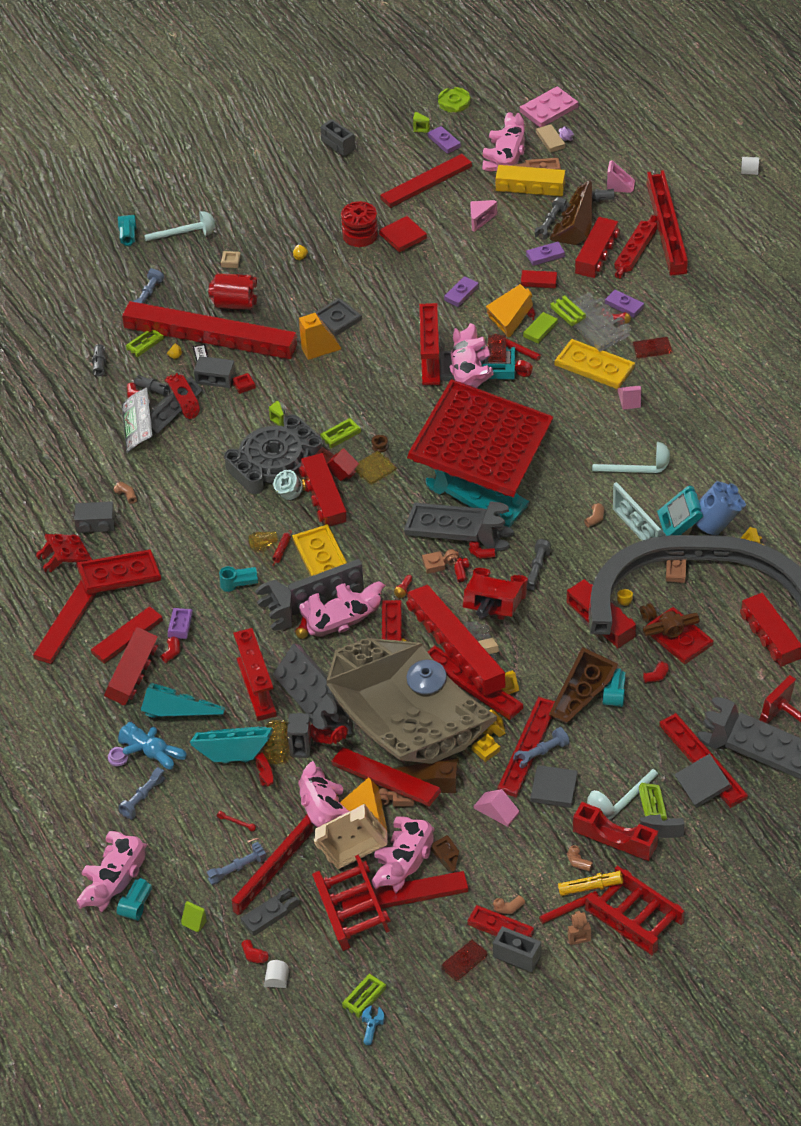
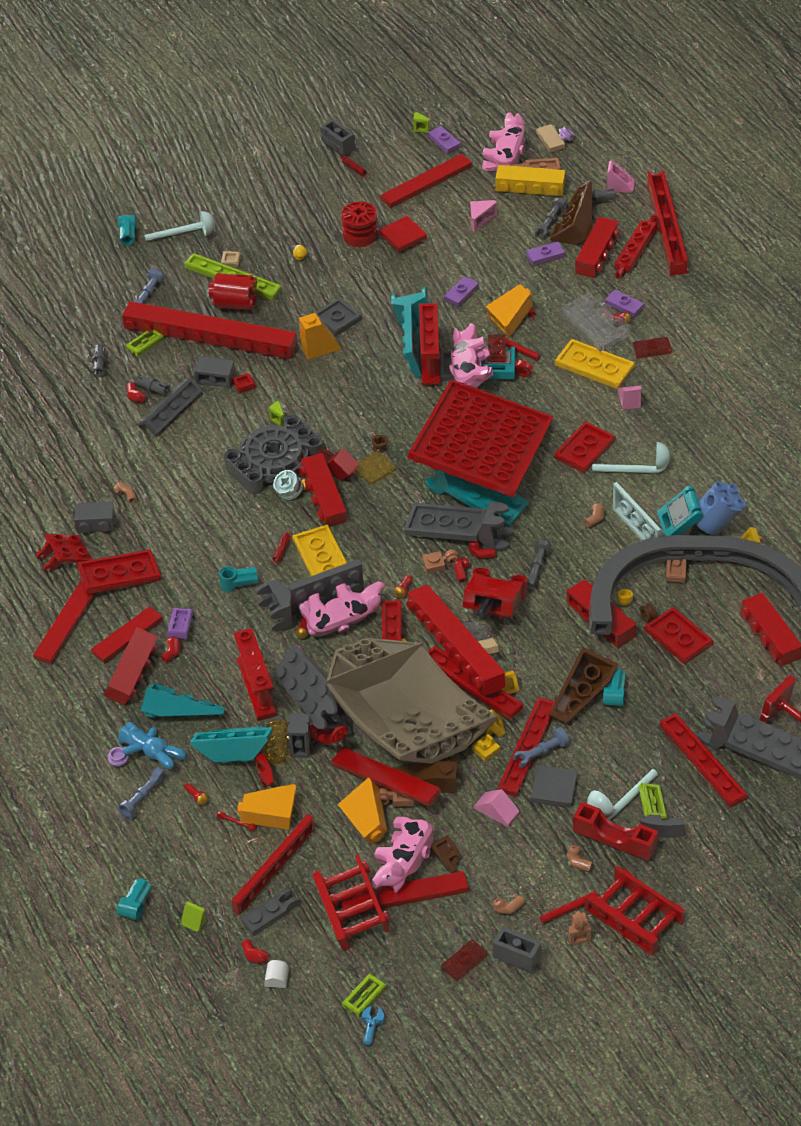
bright pink animal [76,831,147,913] -> none
sticker [122,388,152,453] -> none
red piece [164,373,200,419] -> none
yellow hinge [167,343,182,359] -> none
sticker [192,344,209,363] -> none
sand blue piece [207,842,267,885] -> none
clear yellow cone [248,531,278,551] -> none
bright pink animal [298,761,350,828] -> none
tan piece [314,804,387,869] -> none
lime tile [320,418,361,449] -> none
sand blue dish [406,660,446,695] -> none
lime tile [438,87,470,112] -> none
red tile [467,905,534,938] -> none
bright pink plate [520,86,579,127] -> none
red tile [521,270,557,288] -> none
lime tile [523,312,558,344] -> none
lime tile [550,295,586,326] -> none
yellow pin [558,870,623,896] -> none
reddish brown axle [643,611,700,638] -> none
red arm [643,662,669,683] -> none
dark grey tile [674,754,731,808] -> none
white brick [741,157,759,175] -> none
none -> lime tile [184,253,282,300]
none -> red piece [184,783,208,805]
none -> light orange slope [237,784,296,830]
none -> red piece [339,156,370,177]
none -> teal hinge [391,287,432,378]
none -> red tile [554,421,616,474]

